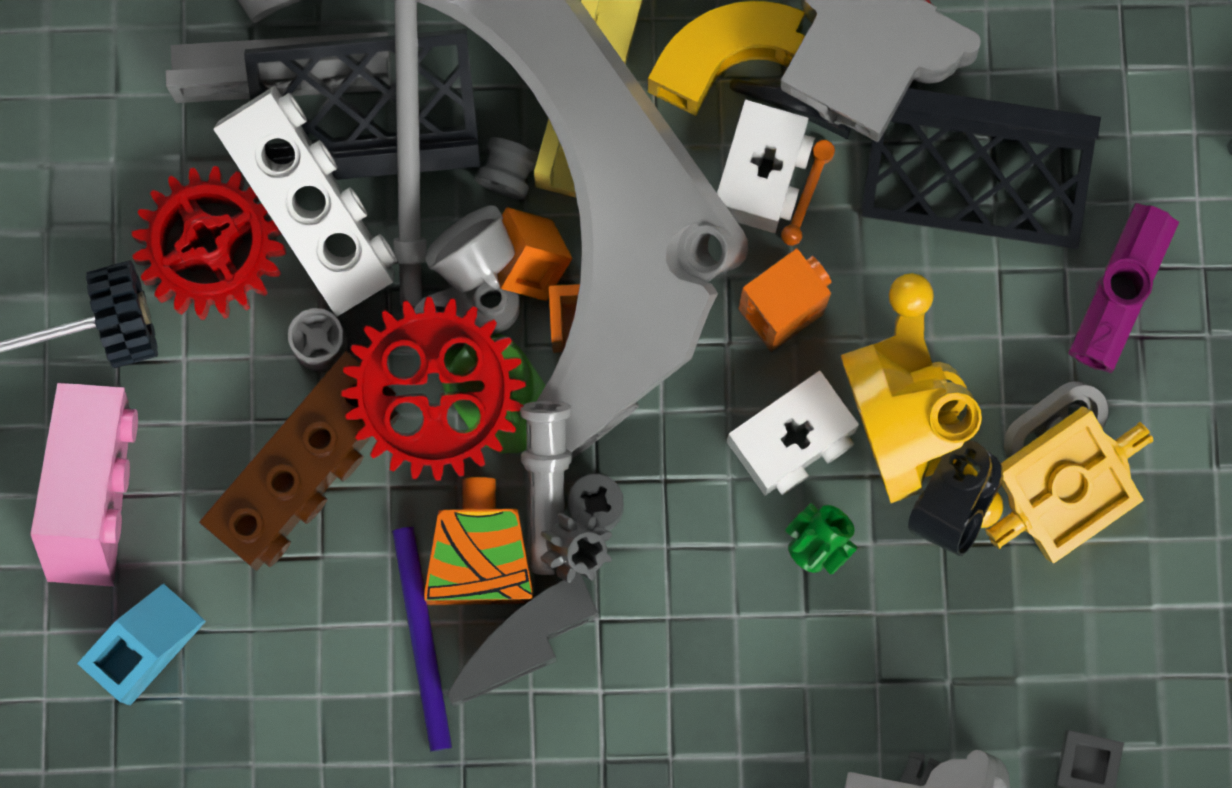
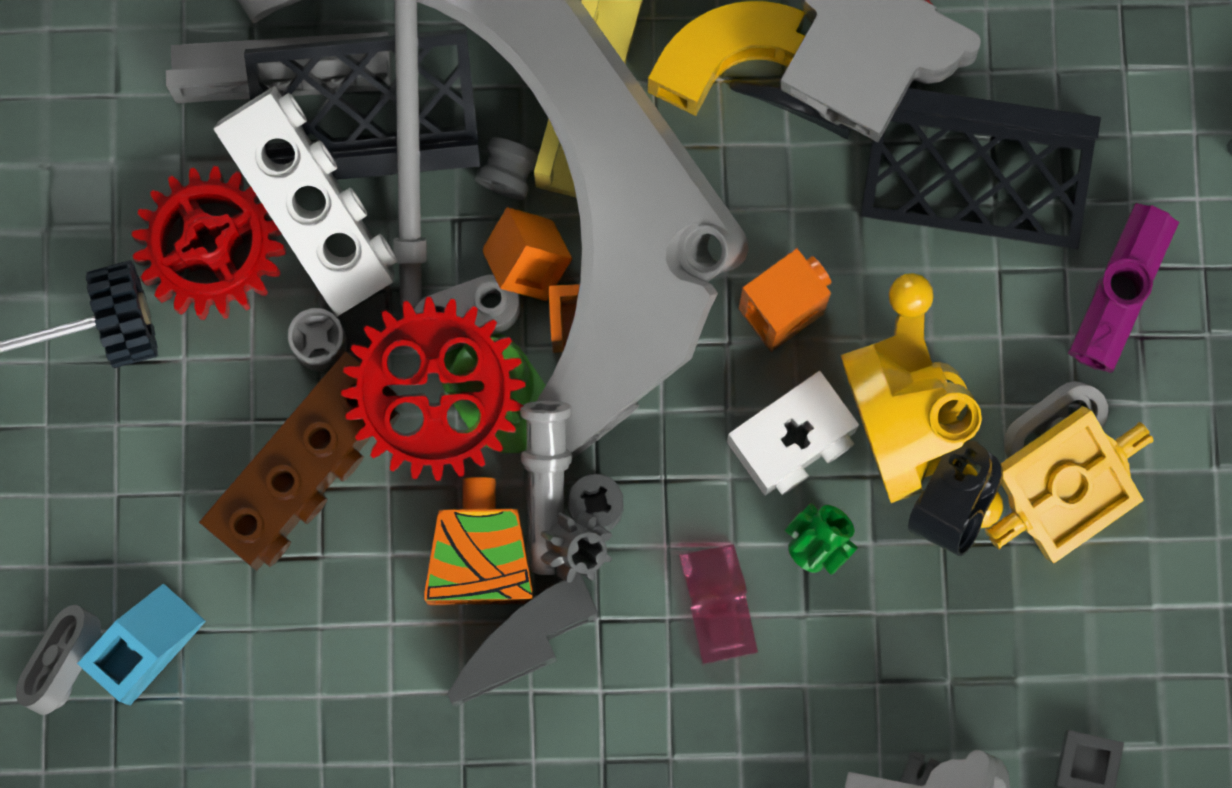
bright pink wedge [30,383,138,587] -> none
dark purple bar [392,527,452,752] -> none
light grey piece [425,205,515,292] -> none
white brick [717,100,815,233] -> none
orange hinge [781,140,835,246] -> none
none -> light grey plate [16,605,101,715]
none -> clear pink slope [679,544,758,665]

